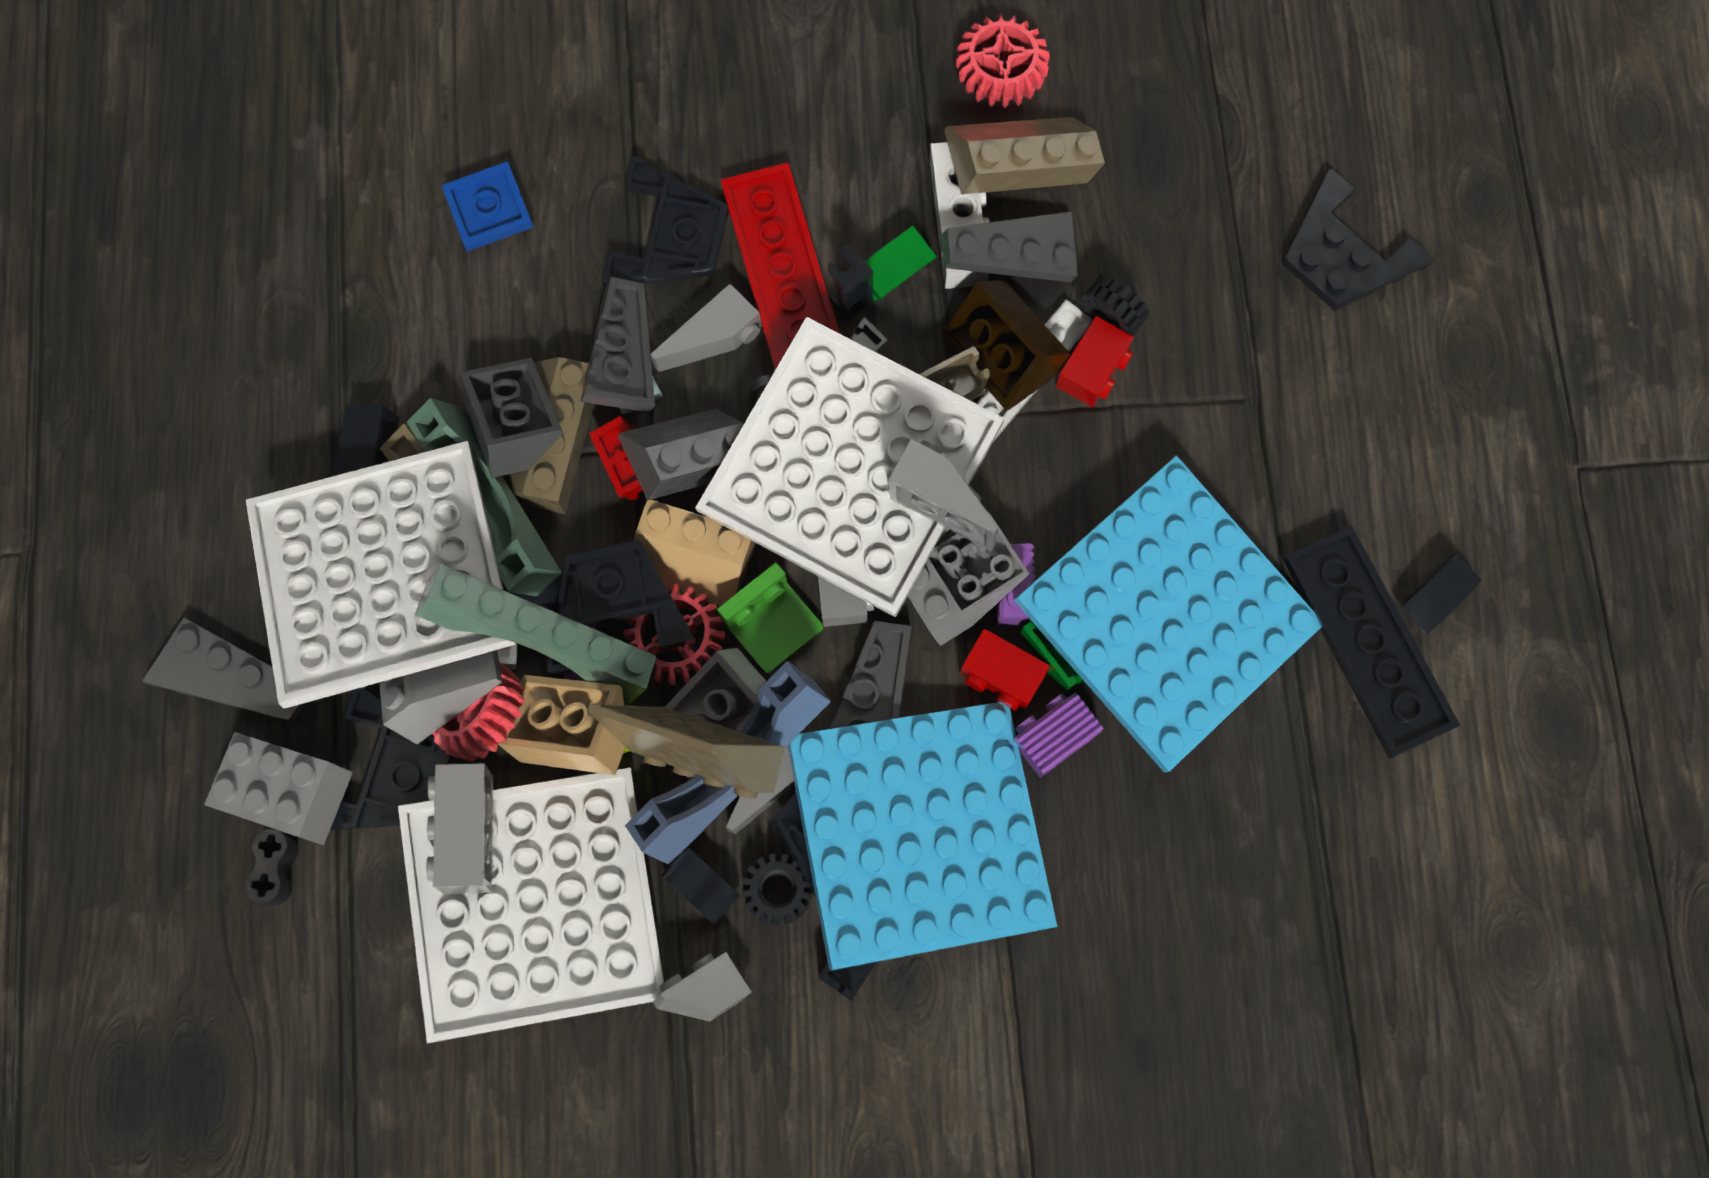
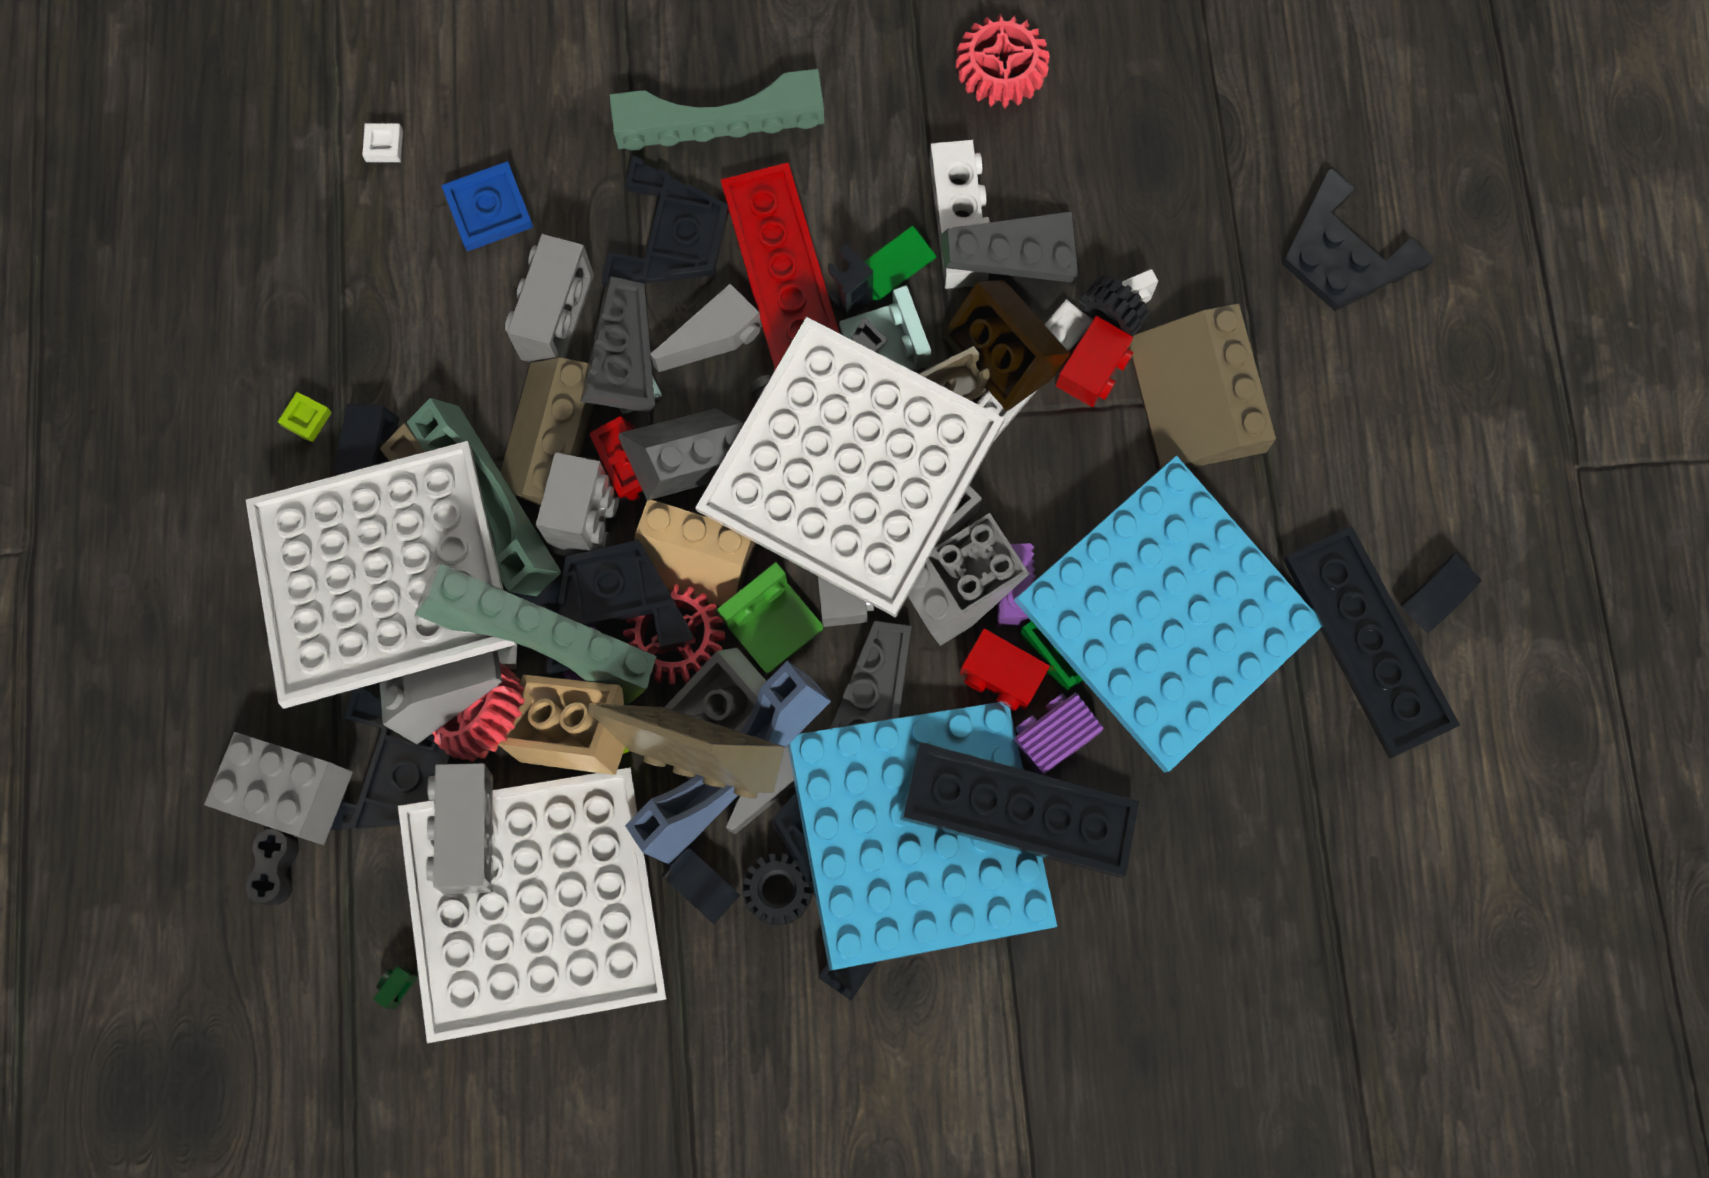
dark grey wing [142,618,305,723] -> none
dark grey slope [460,358,562,478] -> none
light grey slope [653,952,751,1021] -> none
light grey slope [888,439,998,551] -> none
dark tan slope [944,117,1105,195] -> none
none -> lime plate [278,392,332,443]
none -> white plate [362,124,403,162]
none -> dark green plate [373,966,419,1009]
none -> light grey brick [505,234,594,363]
none -> light grey brick [536,452,619,557]
none -> sand green arch [610,69,824,150]
none -> light aqua bracket [839,286,931,371]
none -> black plate [900,742,1139,878]
none -> white plate [1122,269,1158,303]
none -> dark tan slope [1129,303,1276,469]

